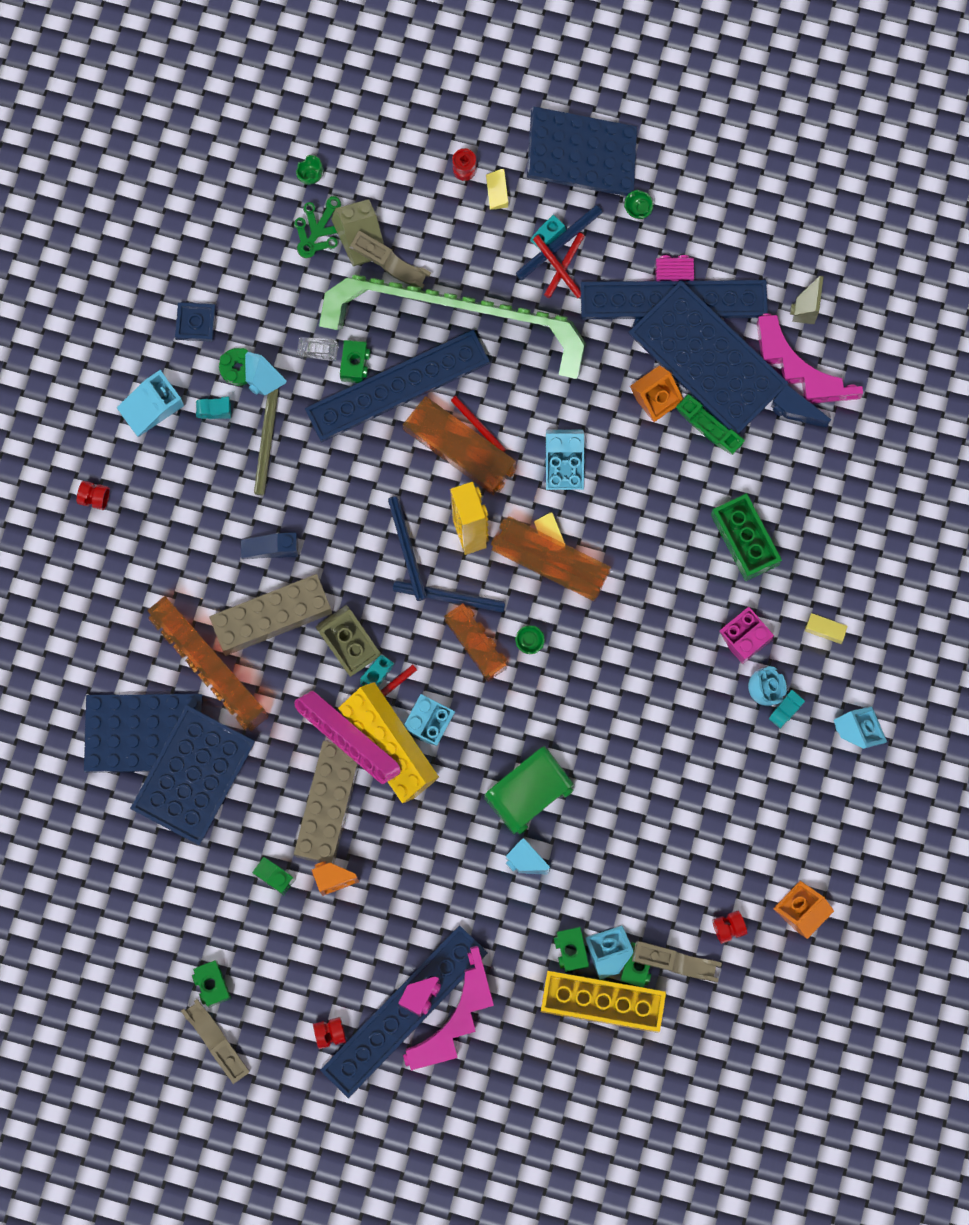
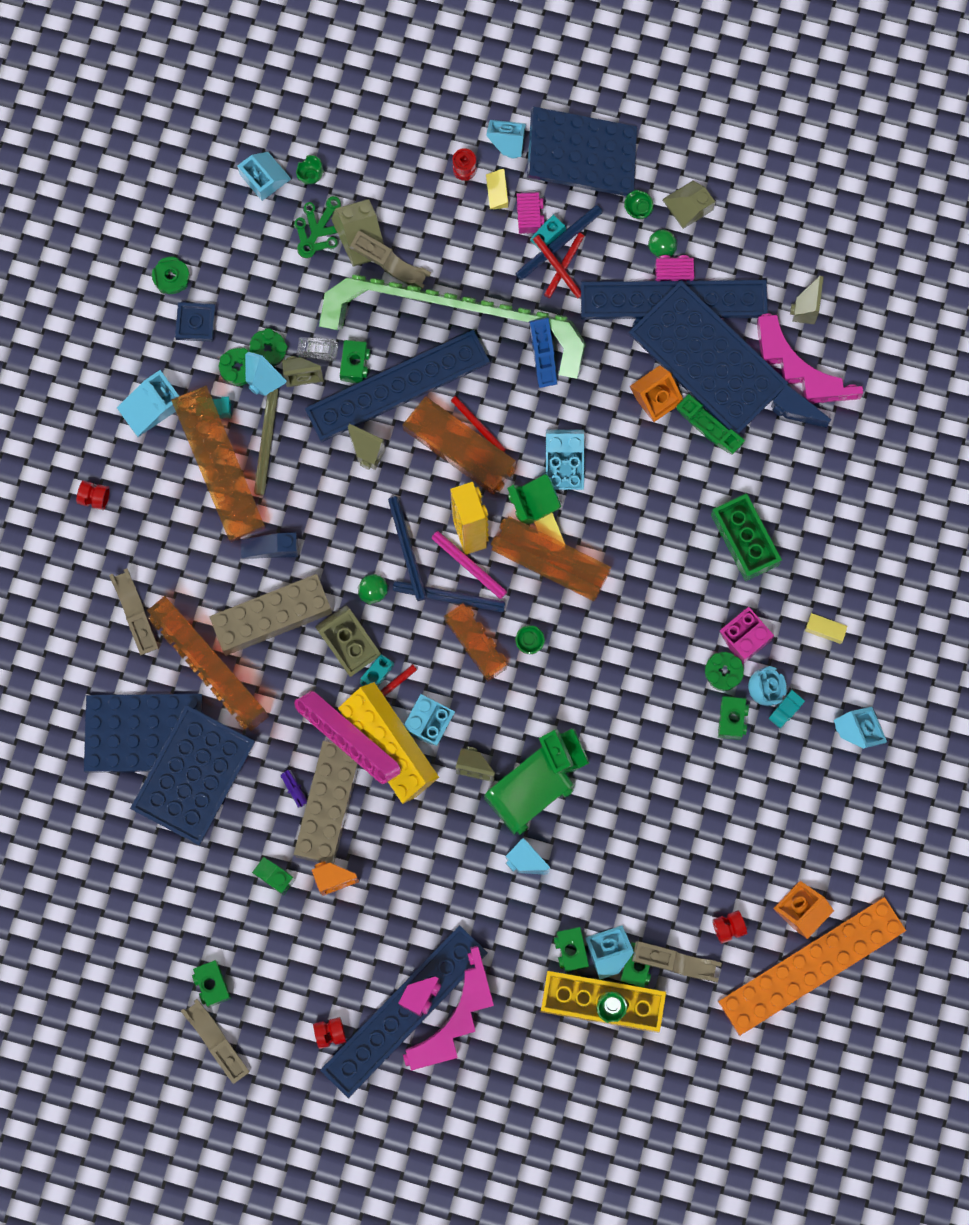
none -> dark tan piece [109,568,159,656]
none -> green plate [152,257,190,294]
none -> clear orange brick [171,385,265,542]
none -> medium azure slope [237,152,291,201]
none -> green plate [249,328,287,367]
none -> dark purple axle [281,770,308,808]
none -> olive slope [282,356,324,387]
none -> olive slope [348,424,385,470]
none -> green hair [358,574,388,604]
none -> dark pink axle [432,531,507,599]
none -> olive slope [455,747,495,782]
none -> medium azure slope [486,120,526,159]
none -> green bracket [507,475,561,524]
none -> dark pink brick [517,192,544,234]
none -> blue slope [529,318,558,388]
none -> green panel [539,729,589,774]
none -> green hair [596,991,628,1023]
none -> green hair [648,230,678,258]
none -> olive slope [662,181,715,229]
none -> green plate [705,652,744,691]
none -> green brick [717,696,749,740]
none -> orange plate [718,897,906,1036]

